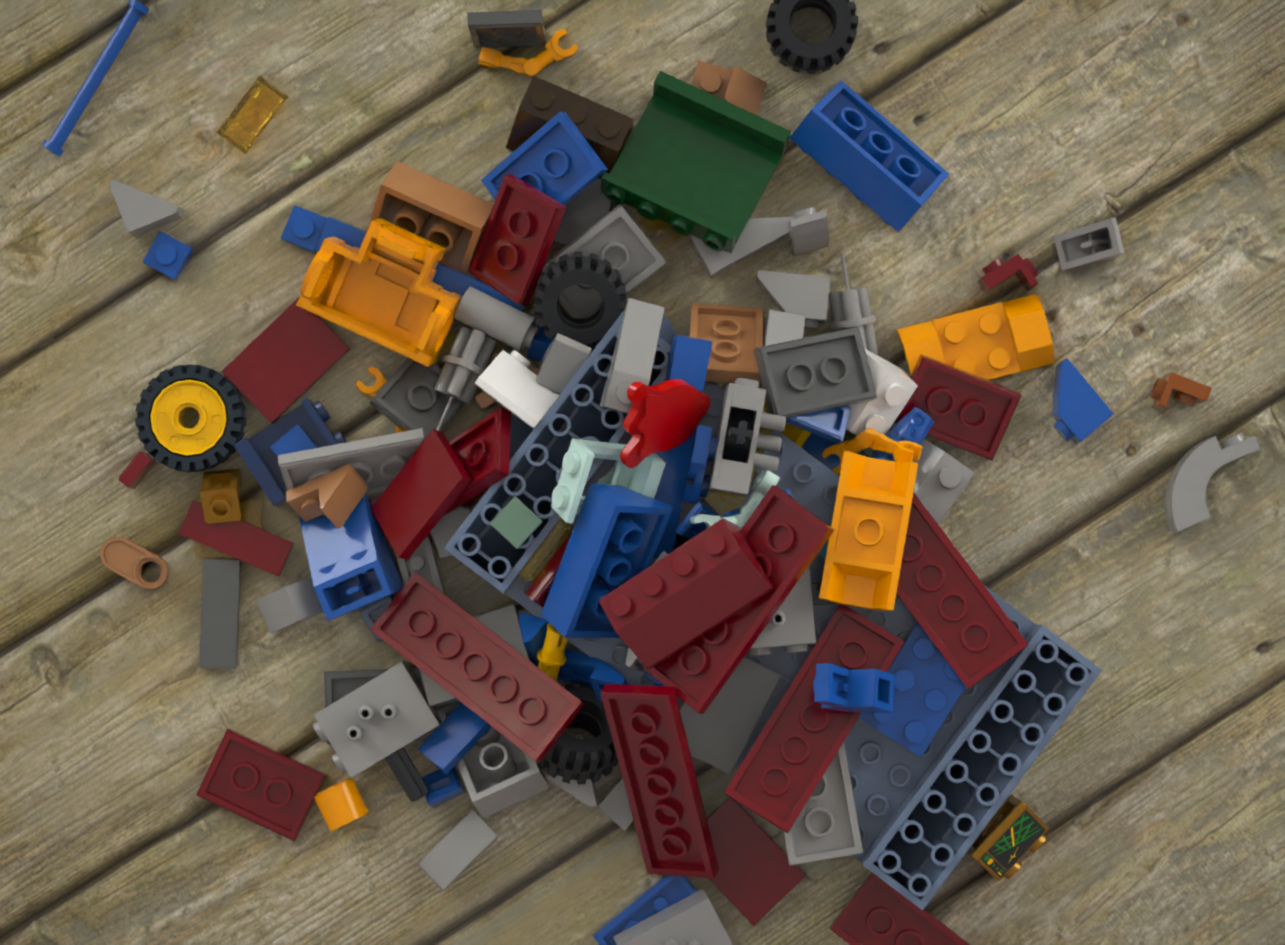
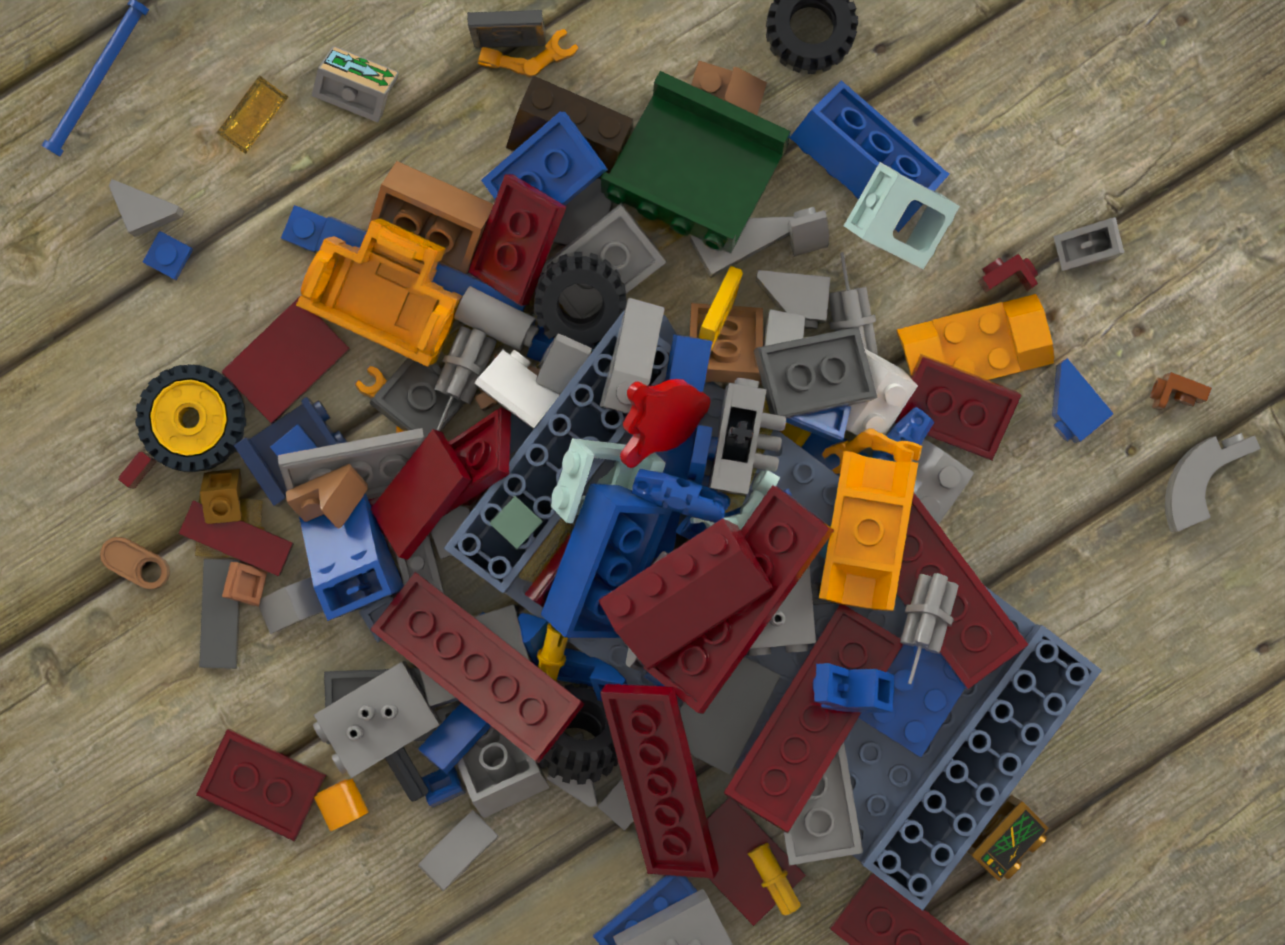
none -> nougat tile [222,562,268,607]
none -> panel [312,46,399,123]
none -> blue hinge [632,469,731,523]
none -> yellow tile [698,266,743,353]
none -> yellow axle [748,843,801,916]
none -> light aqua window [844,162,960,270]
none -> light grey piece [900,573,959,685]

